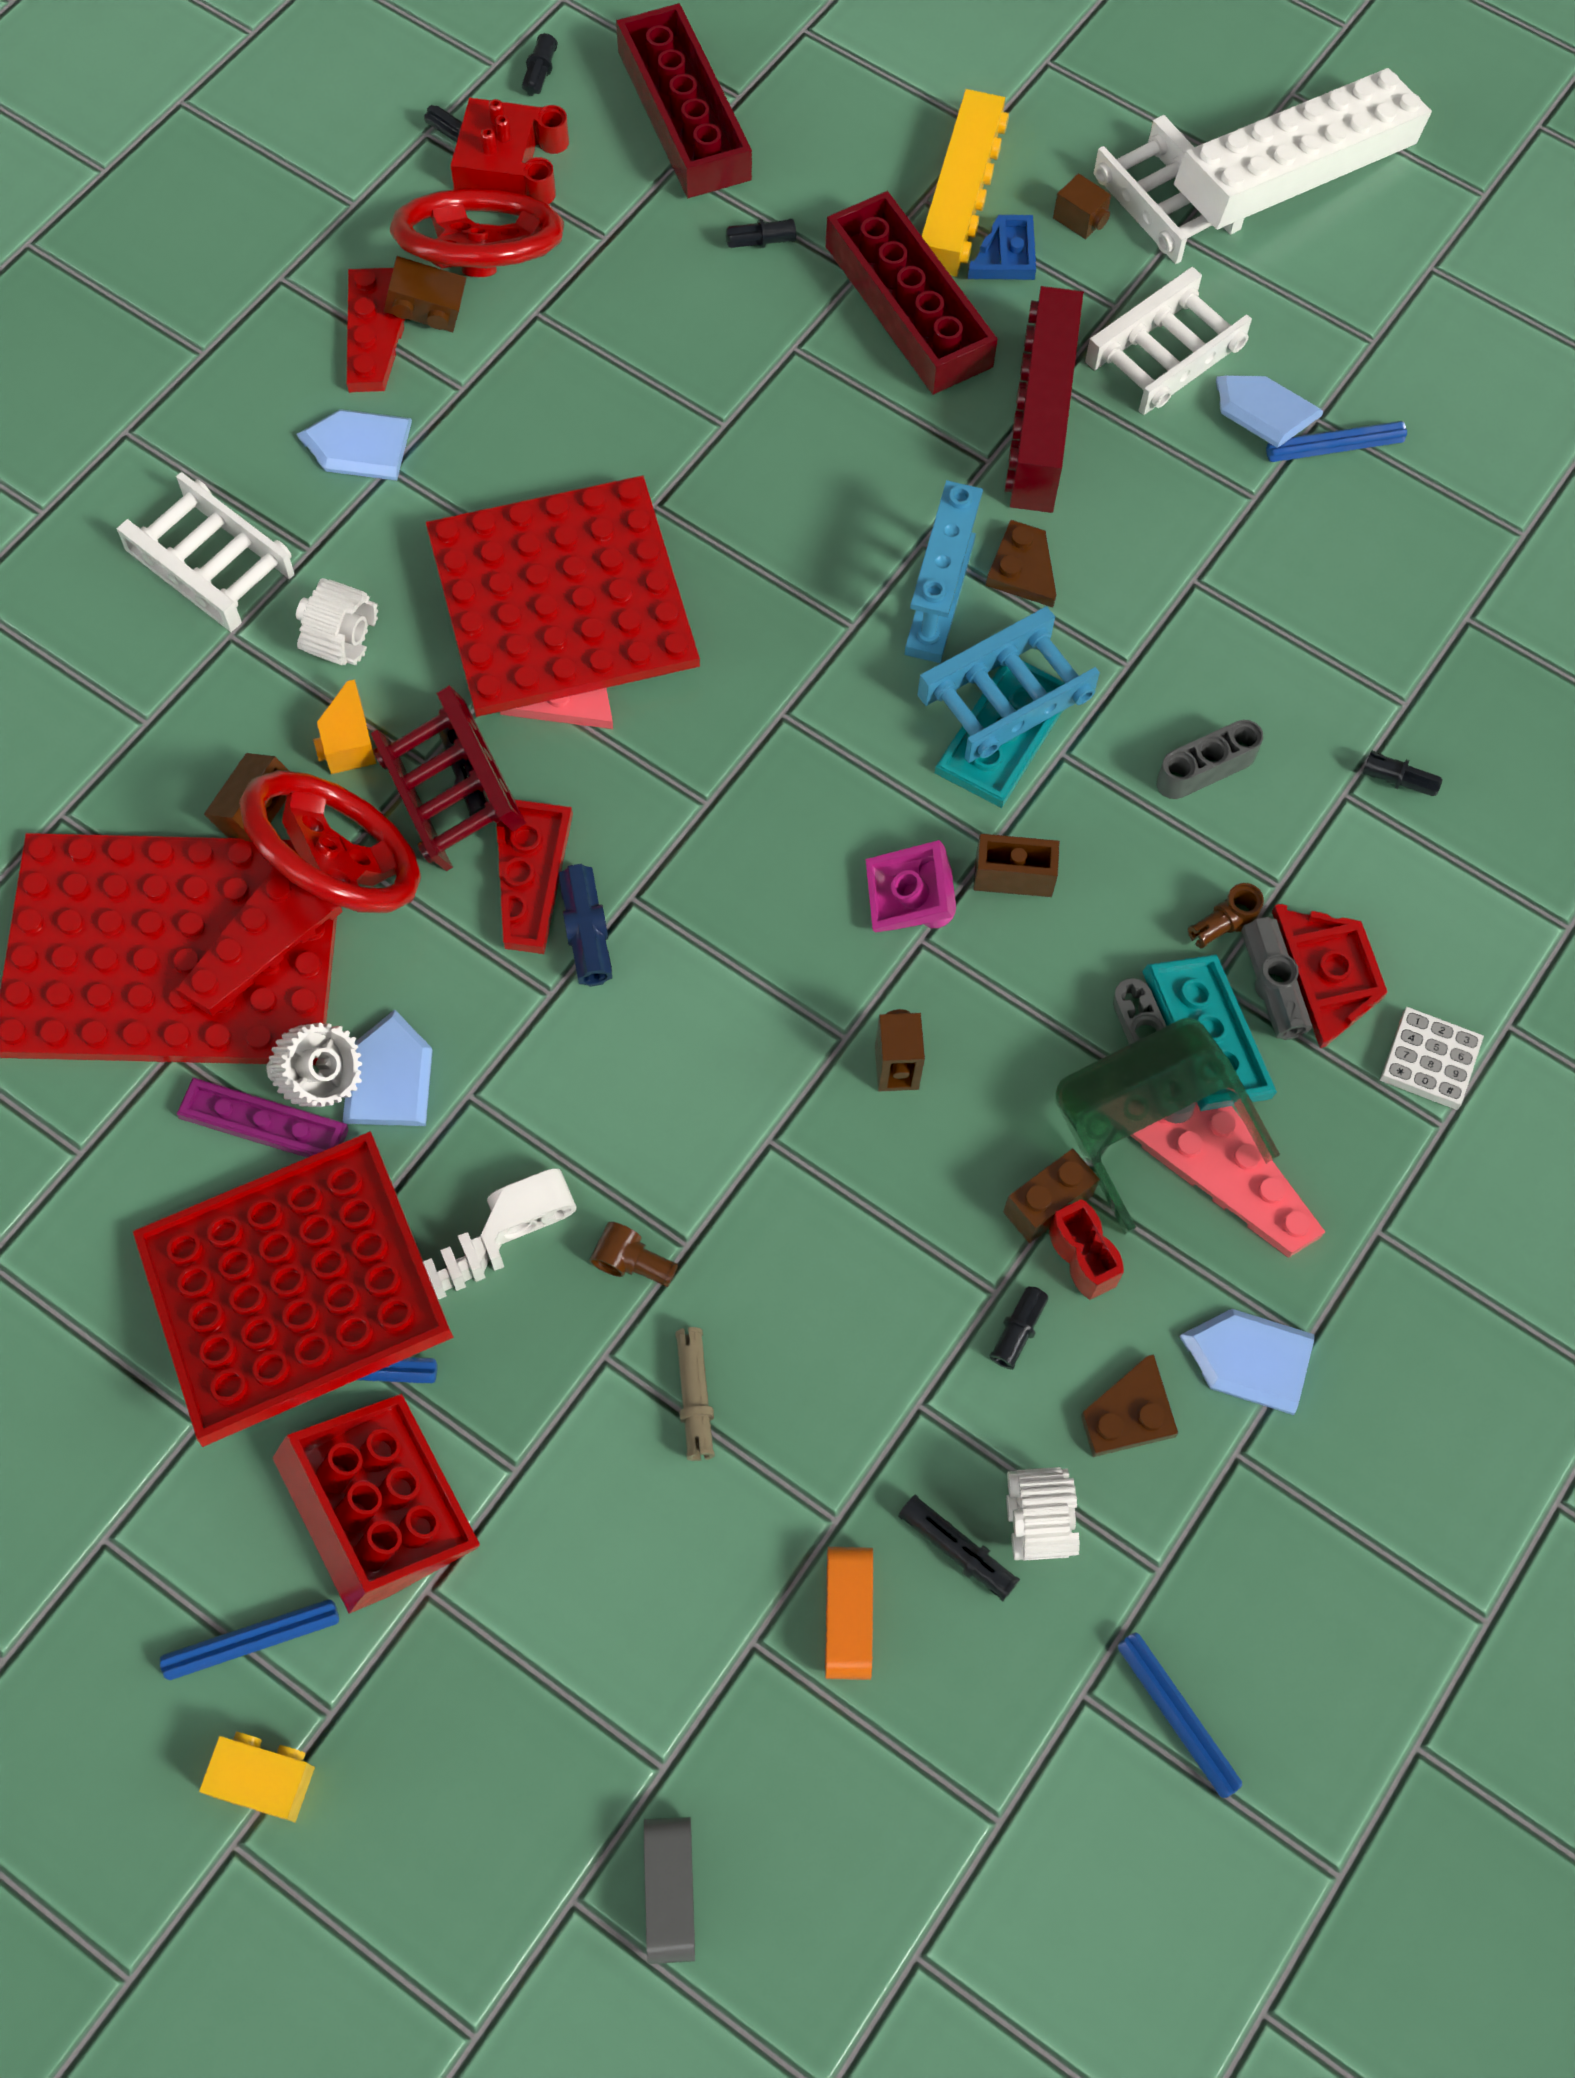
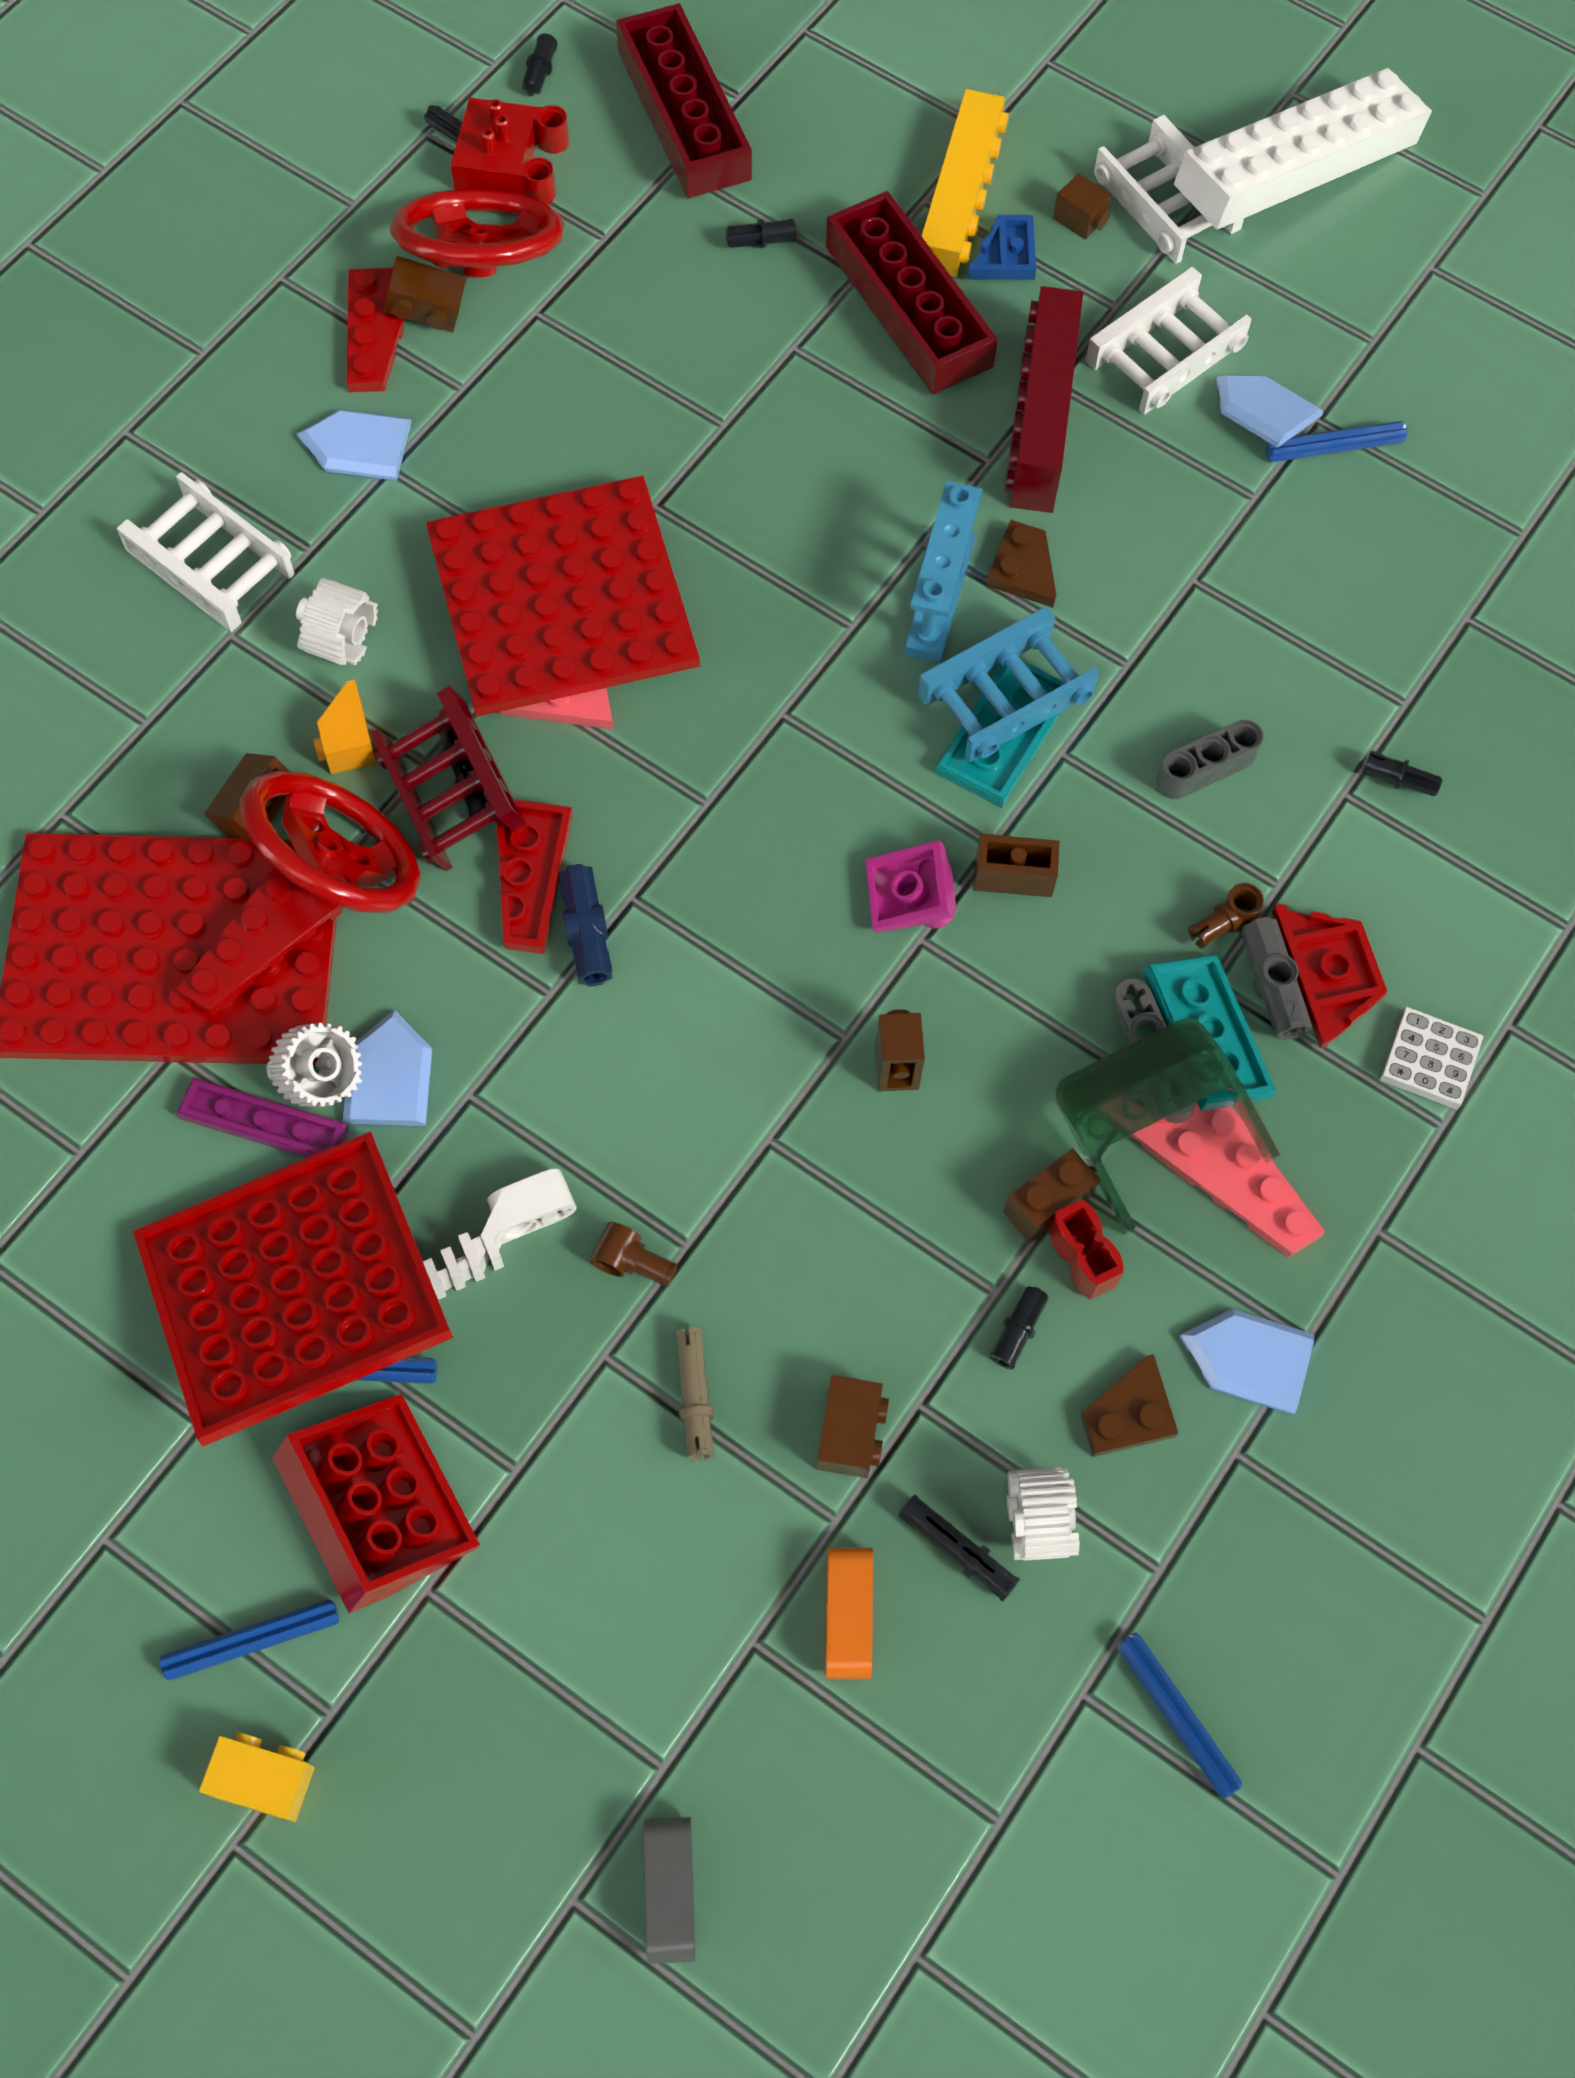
none -> reddish brown brick [816,1375,889,1478]

